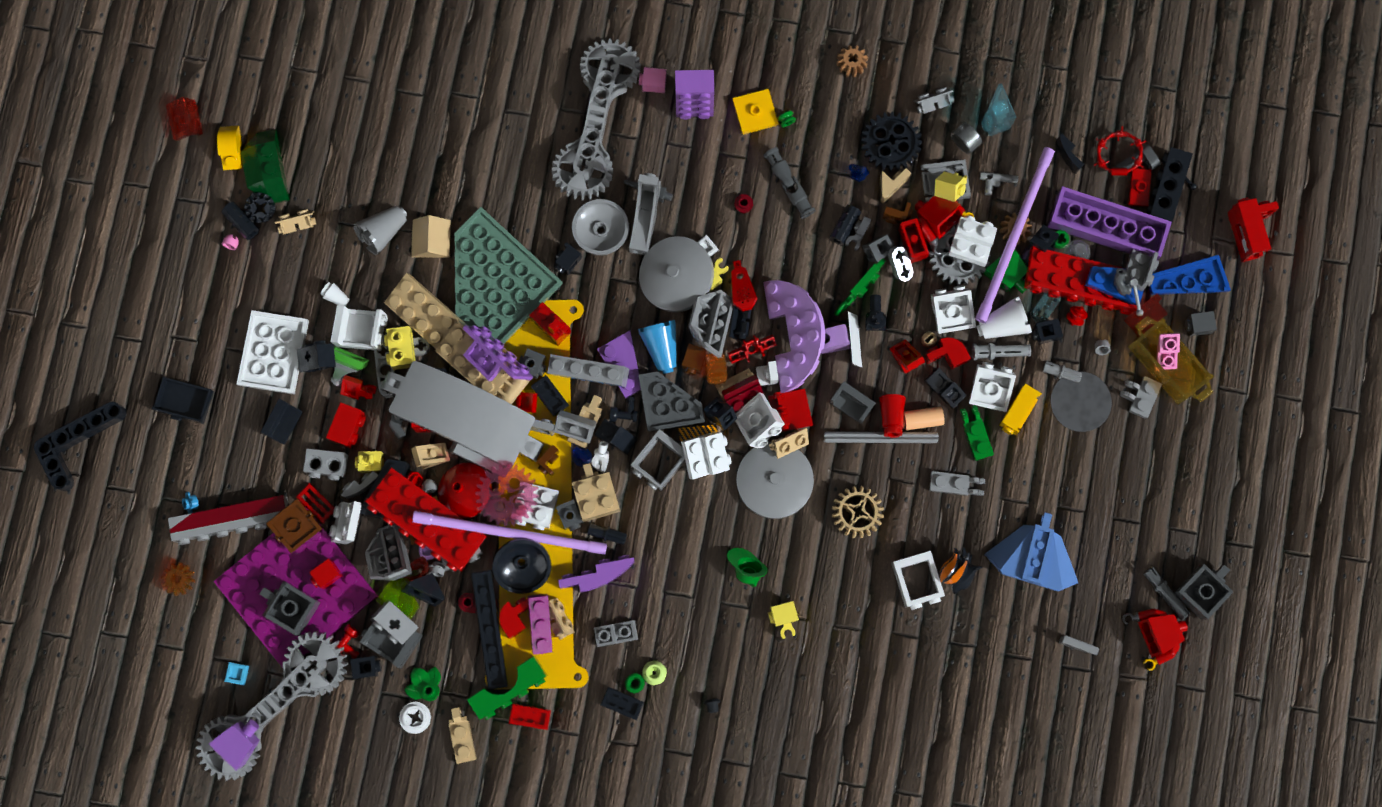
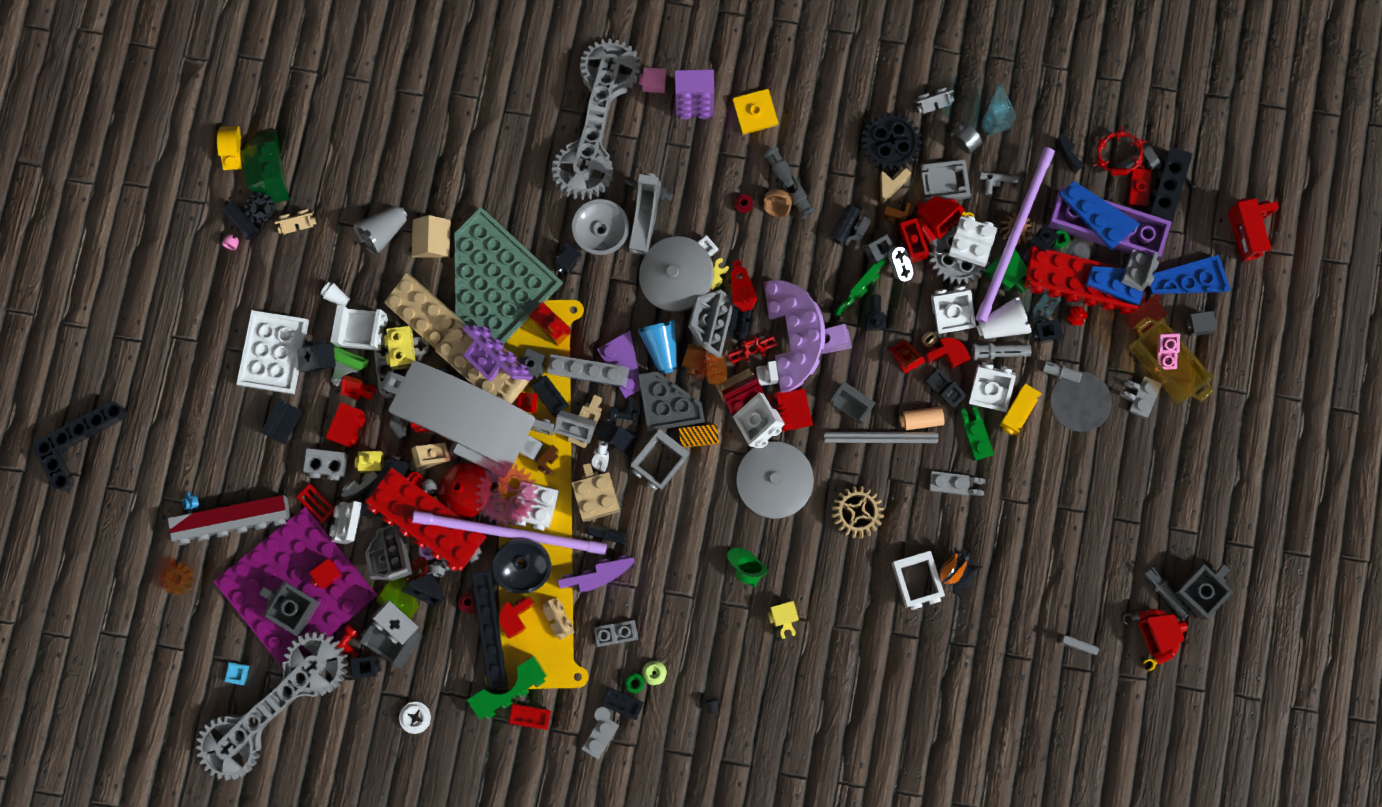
black container [152,377,214,424] -> none
clear red bracket [166,97,203,141] -> none
medium lavender torso [209,720,260,770] -> none
reddish brown plate [266,498,322,553] -> none
green plate [404,667,441,701] -> none
tan hinge [449,707,477,764] -> none
magenta plate [528,594,553,655] -> none
dark grey brick [556,499,584,531] -> none
clear blue plate [572,447,592,467] -> none
white plate [681,432,731,479] -> none
black brick [704,397,737,431] -> none
tan hinge [769,428,809,459] -> none
green bush [777,111,796,127] -> none
medium nougat gear [836,45,868,77] -> none
white sticker [848,311,862,367] -> none
clear blue plate [849,164,869,181] -> none
red plant [879,394,906,438] -> none
light yellow brick [934,171,967,202] -> none
medium blue panel [984,513,1079,592] -> none
light grey hinge [1095,339,1111,355] -> none
dark grey arm [1114,268,1132,296] -> none
light grey hinge [1130,278,1144,316] -> none
none -> light grey hinge [582,707,619,760]
none -> medium nougat hair [763,189,792,217]
none -> blue wing [1059,181,1140,250]

